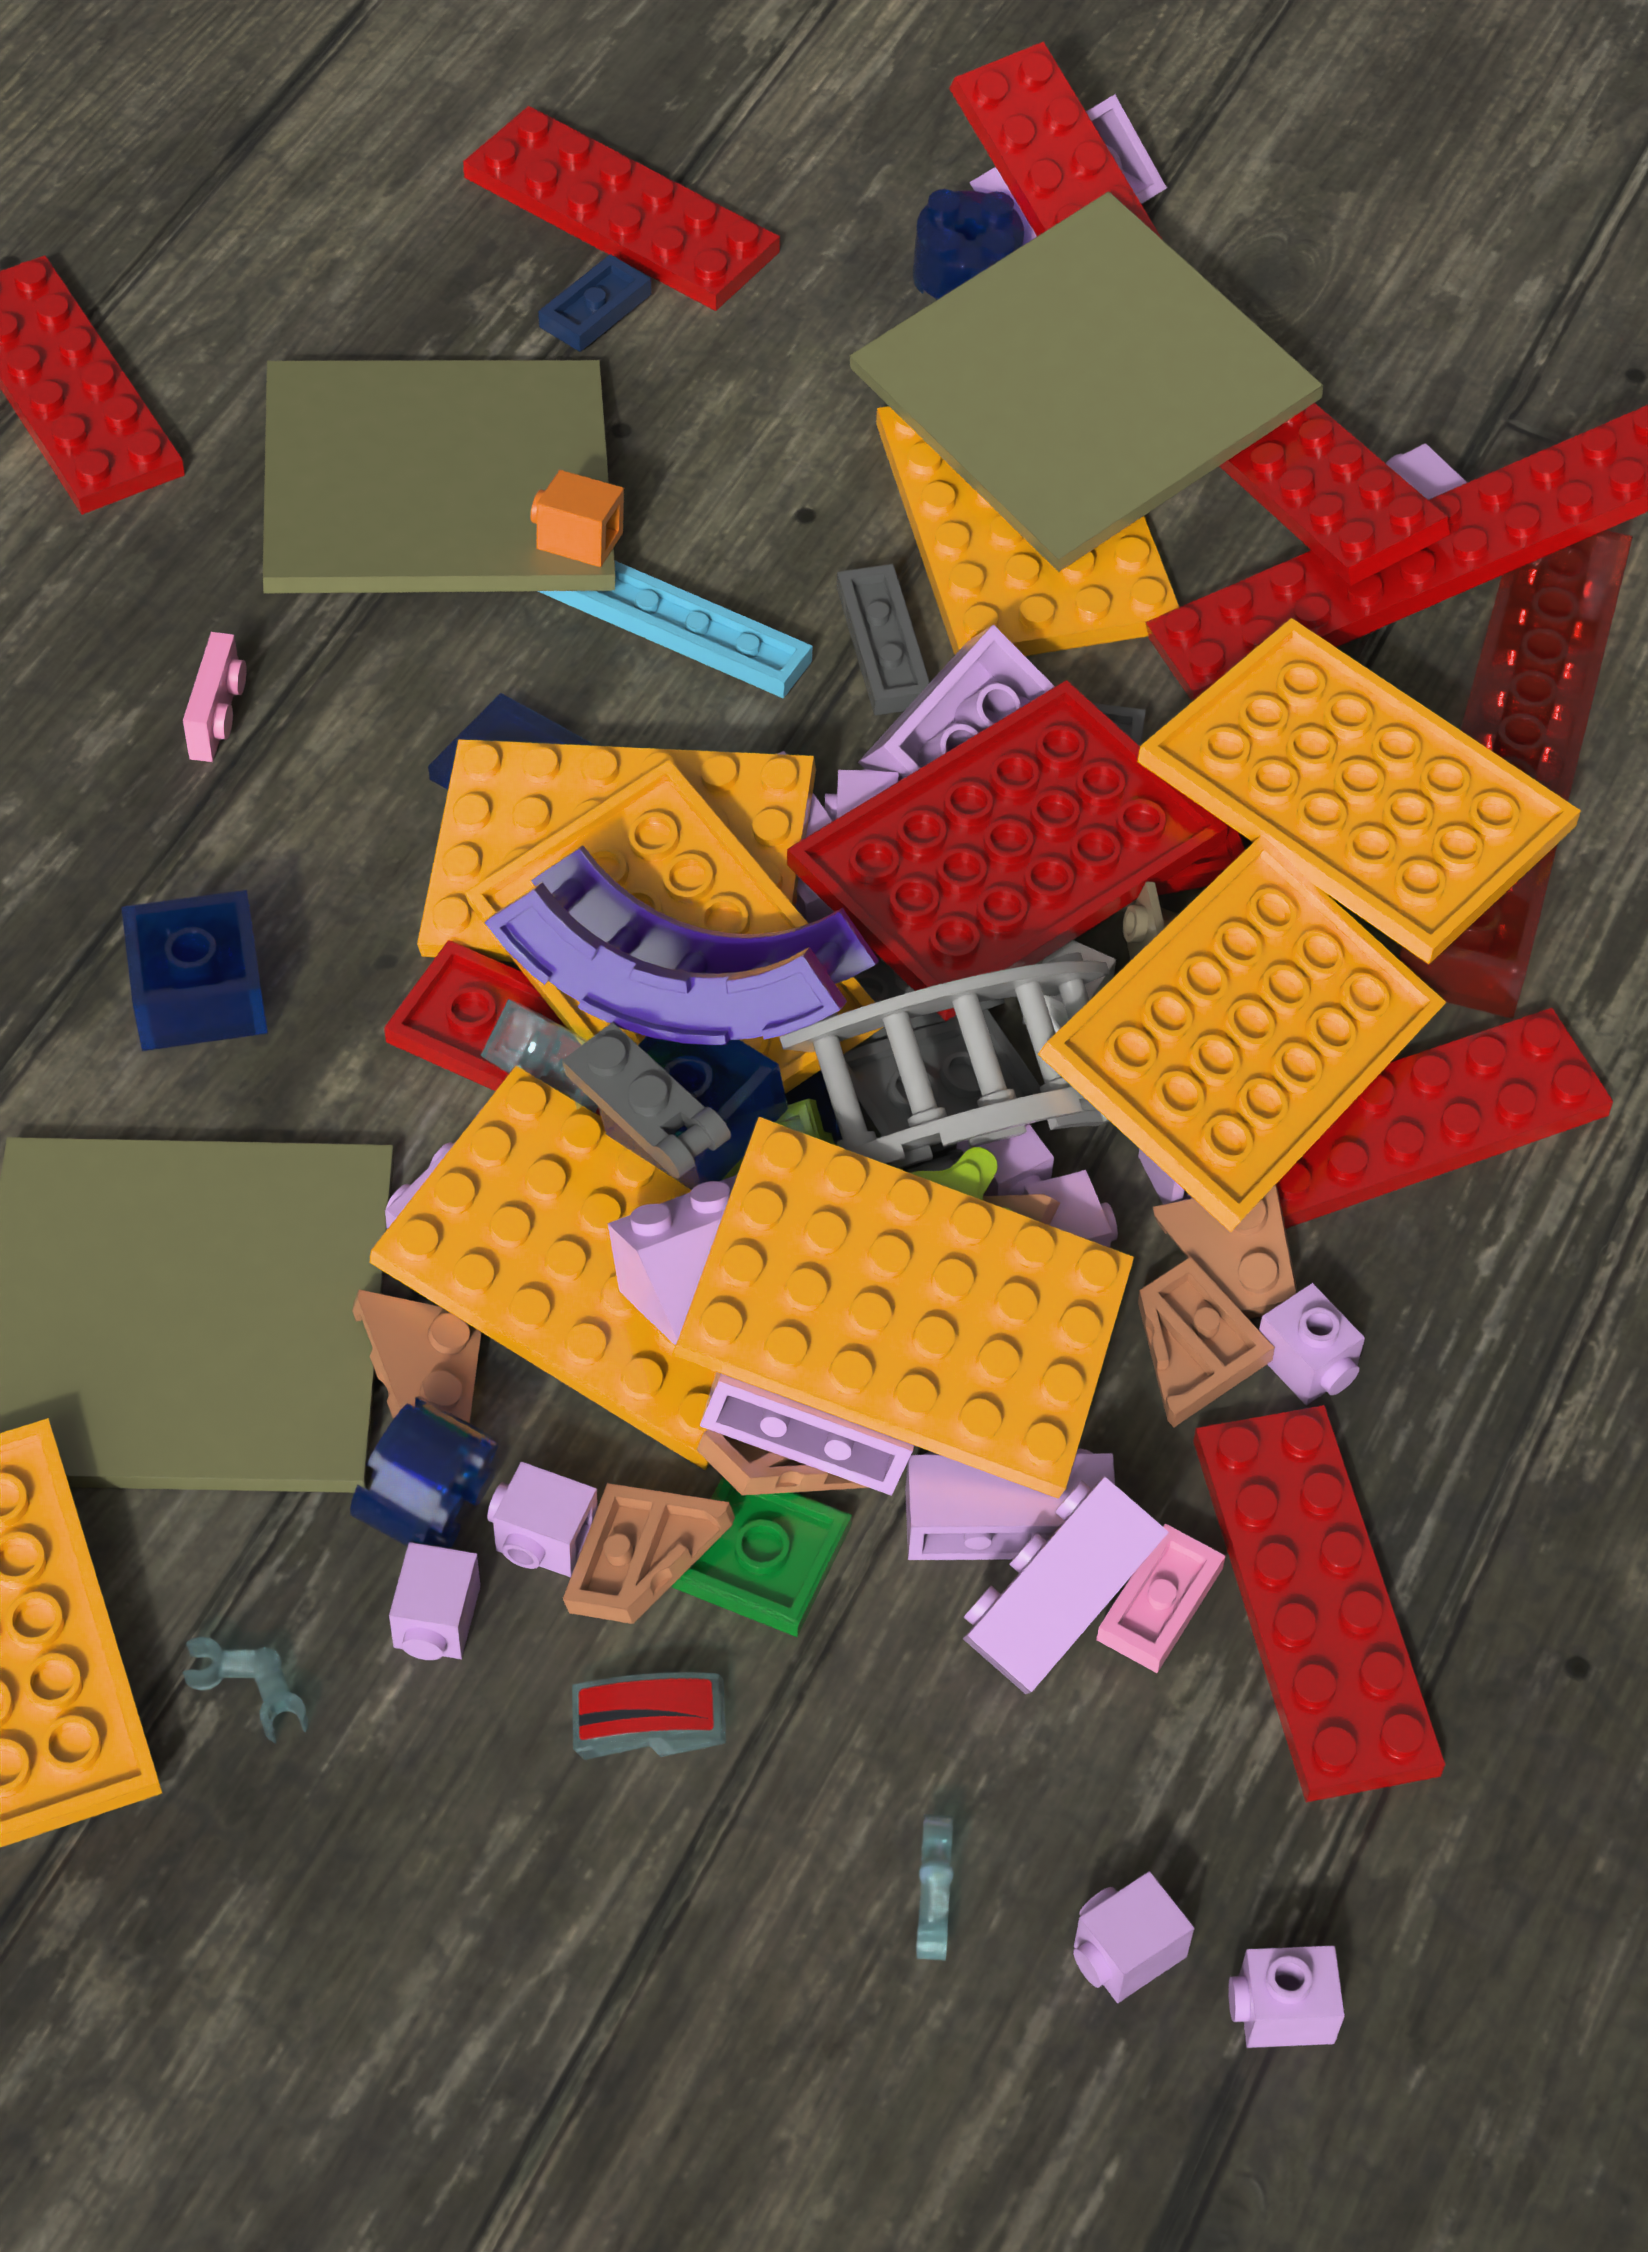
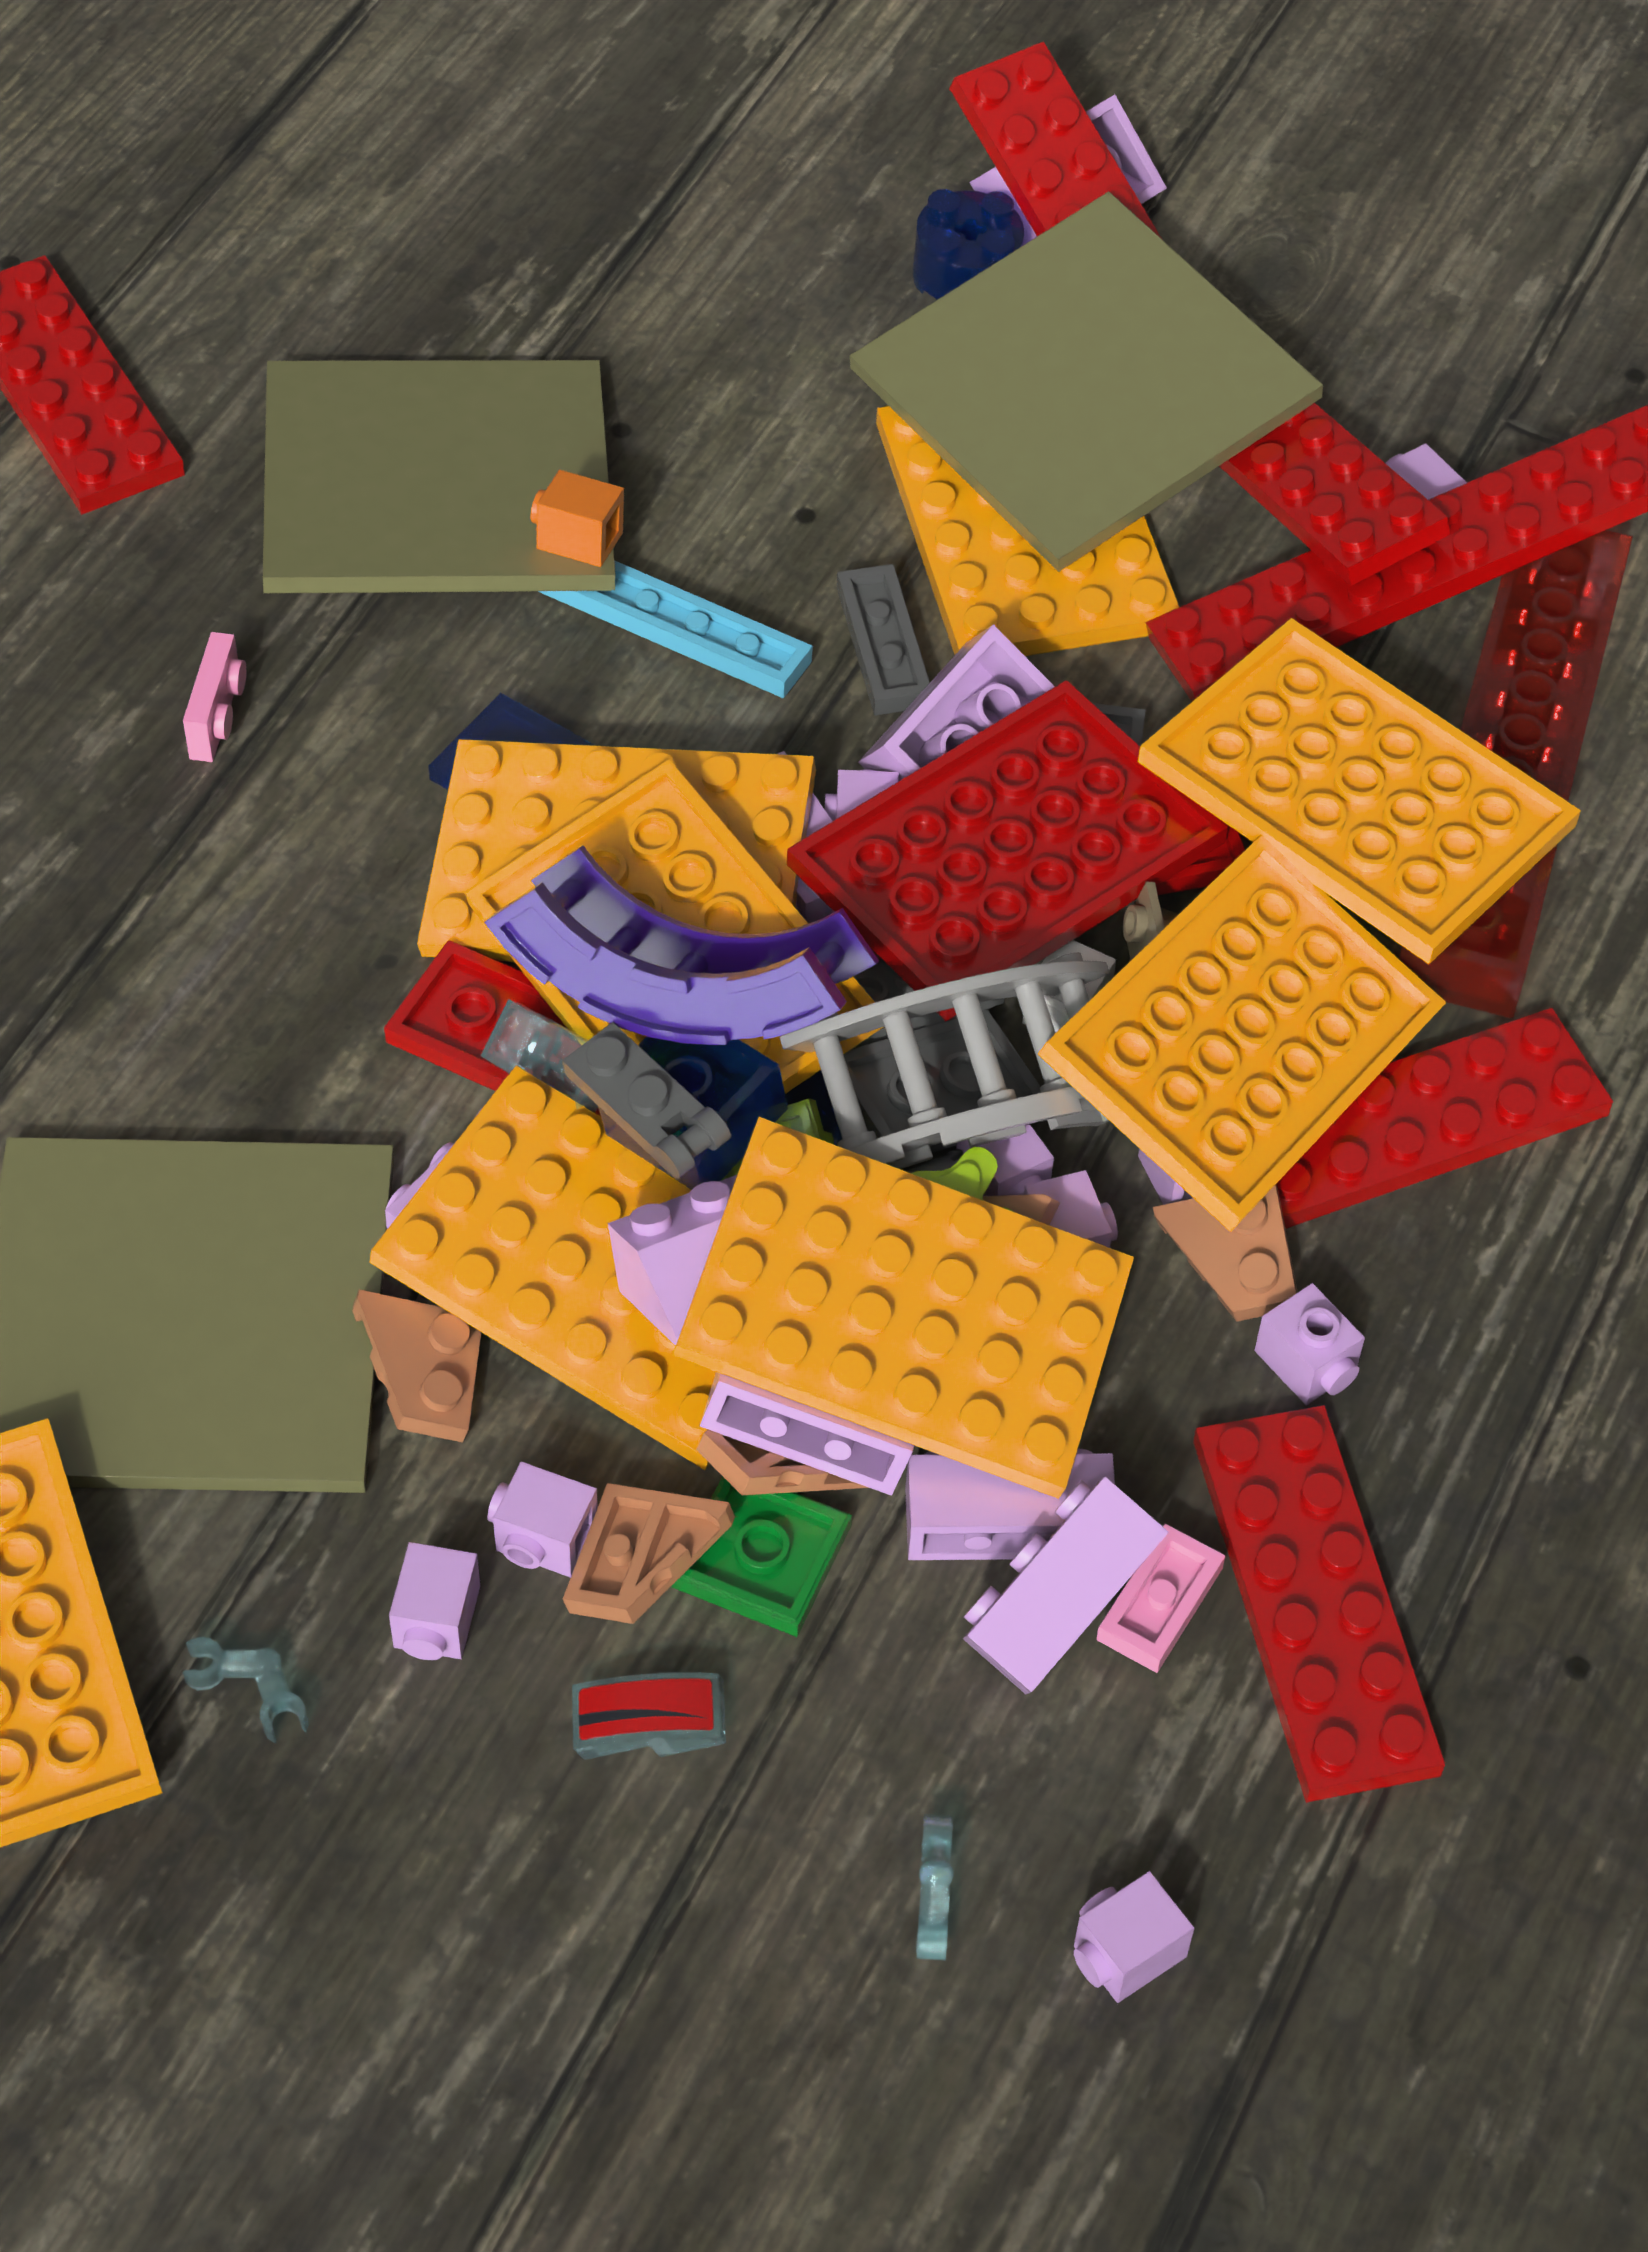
clear blue brick [121,890,268,1051] -> none
clear blue brick [350,1396,498,1549] -> none
red plate [463,106,780,311] -> none
dark blue plate [538,254,651,352] -> none
nougat wing [1138,1257,1275,1427] -> none
lavender brick [1229,1946,1344,2048] -> none

